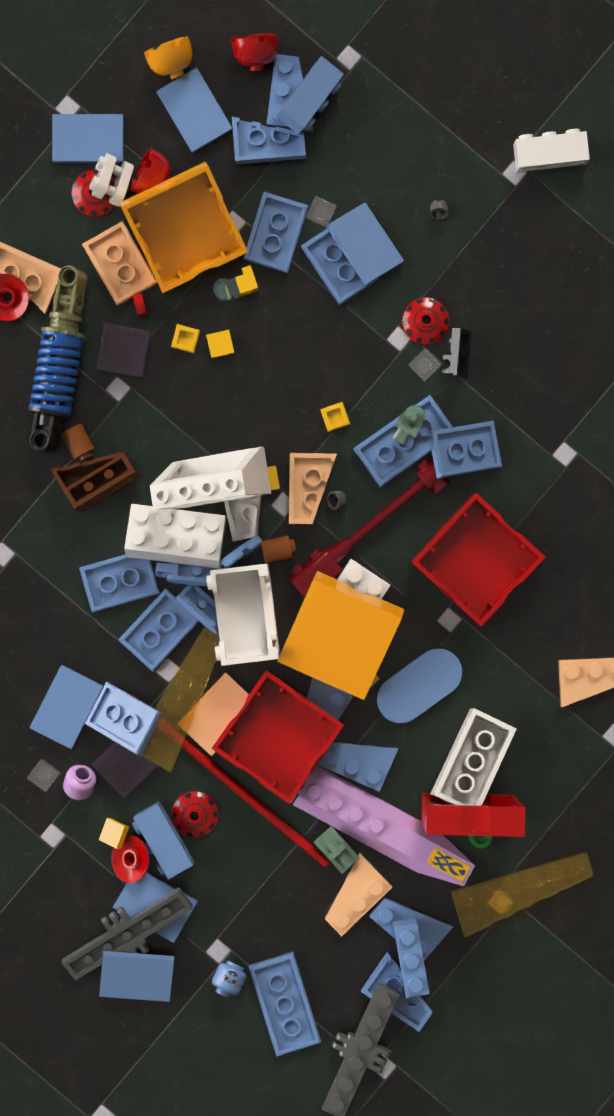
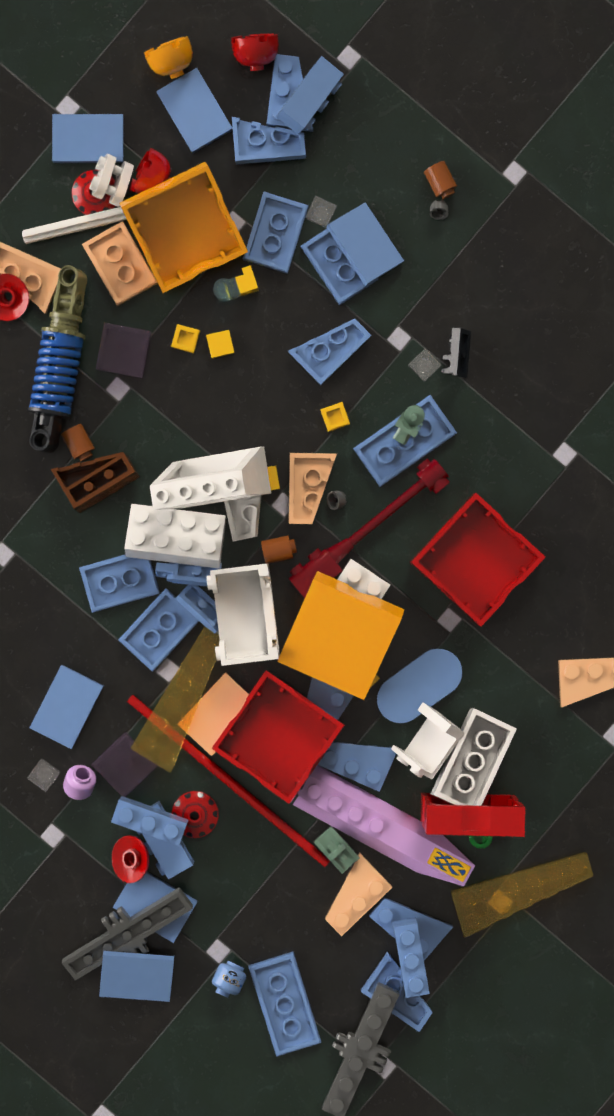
tile [84,682,163,756] -> none
yellow tile [99,818,129,849] -> none
red tile [133,293,148,318] -> none
medium blue tile [220,535,263,569] -> none
red dish [402,298,449,345] -> none
medium blue tile [428,421,502,478] -> none
white brick [513,129,590,172] -> none
none -> white axle [22,207,127,244]
none -> medium blue brick [111,796,188,846]
none -> medium blue wing [288,319,371,385]
none -> white panel [391,703,464,779]
none -> dark orange brick [424,161,457,199]

